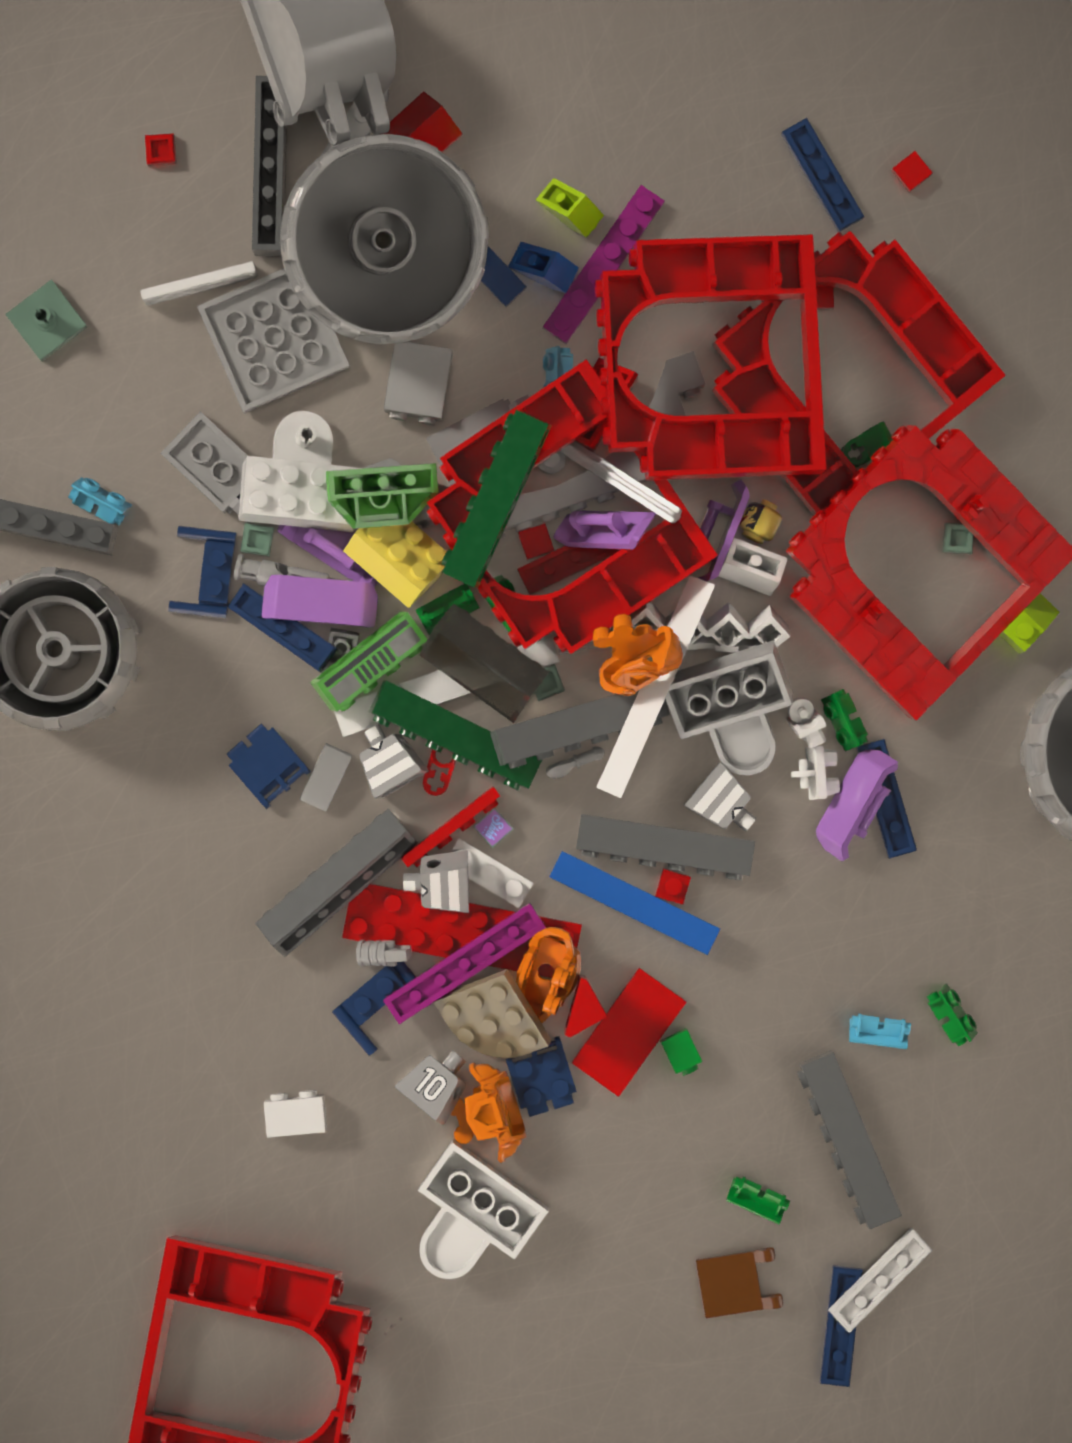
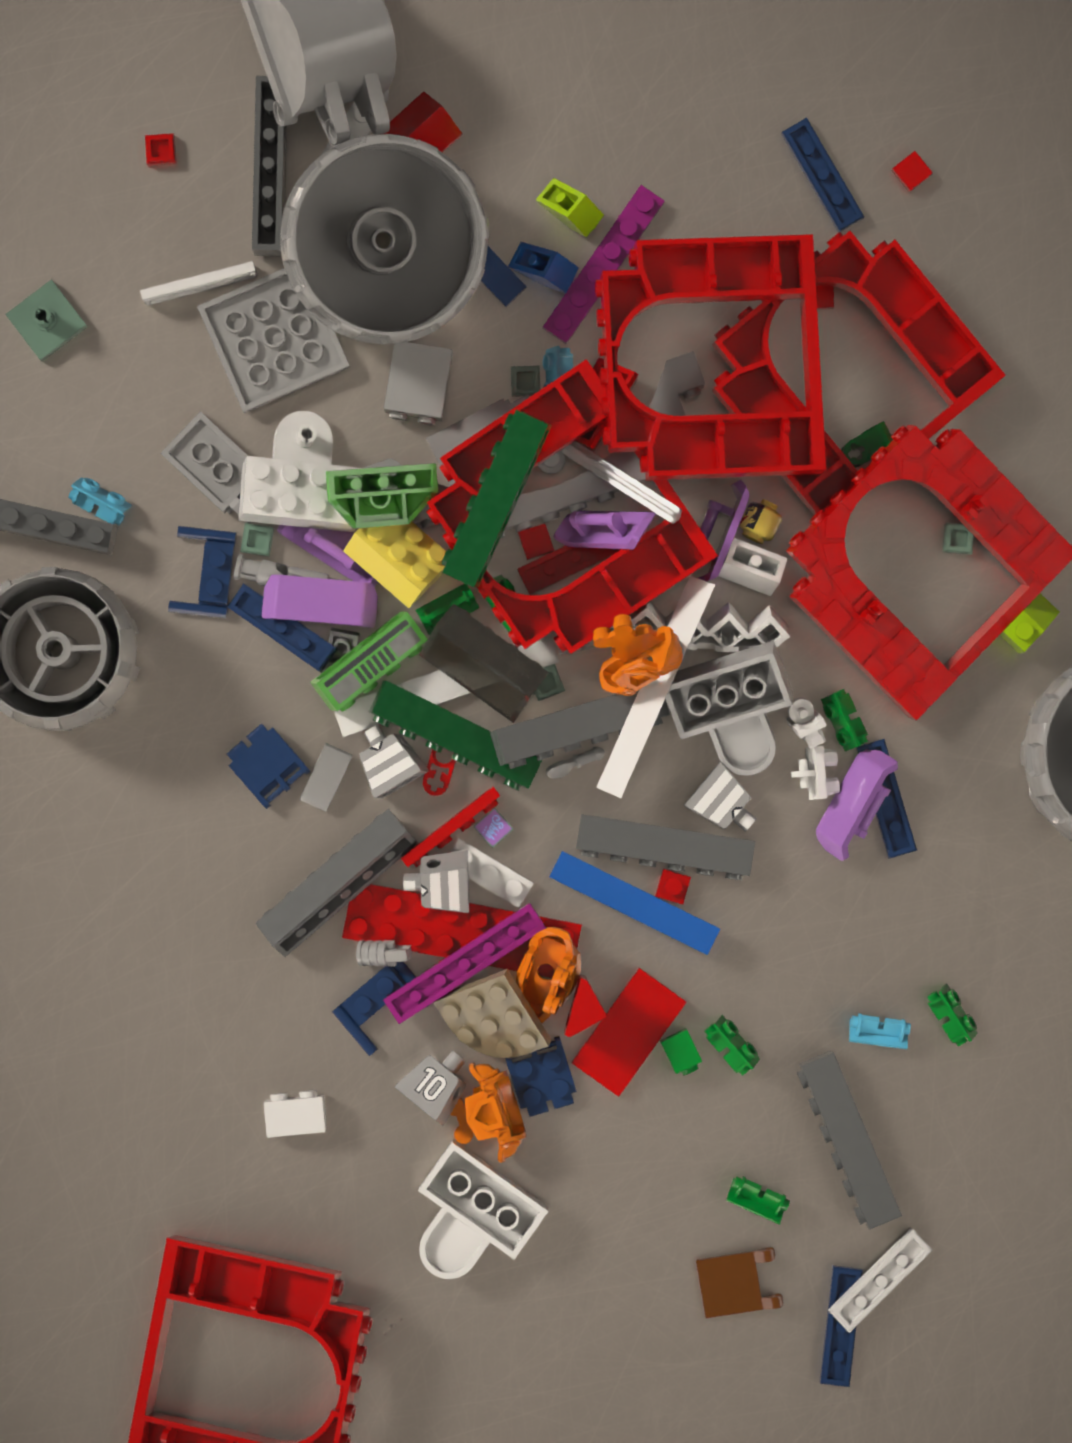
none -> sand green tile [511,365,541,397]
none -> green hinge [704,1015,760,1076]

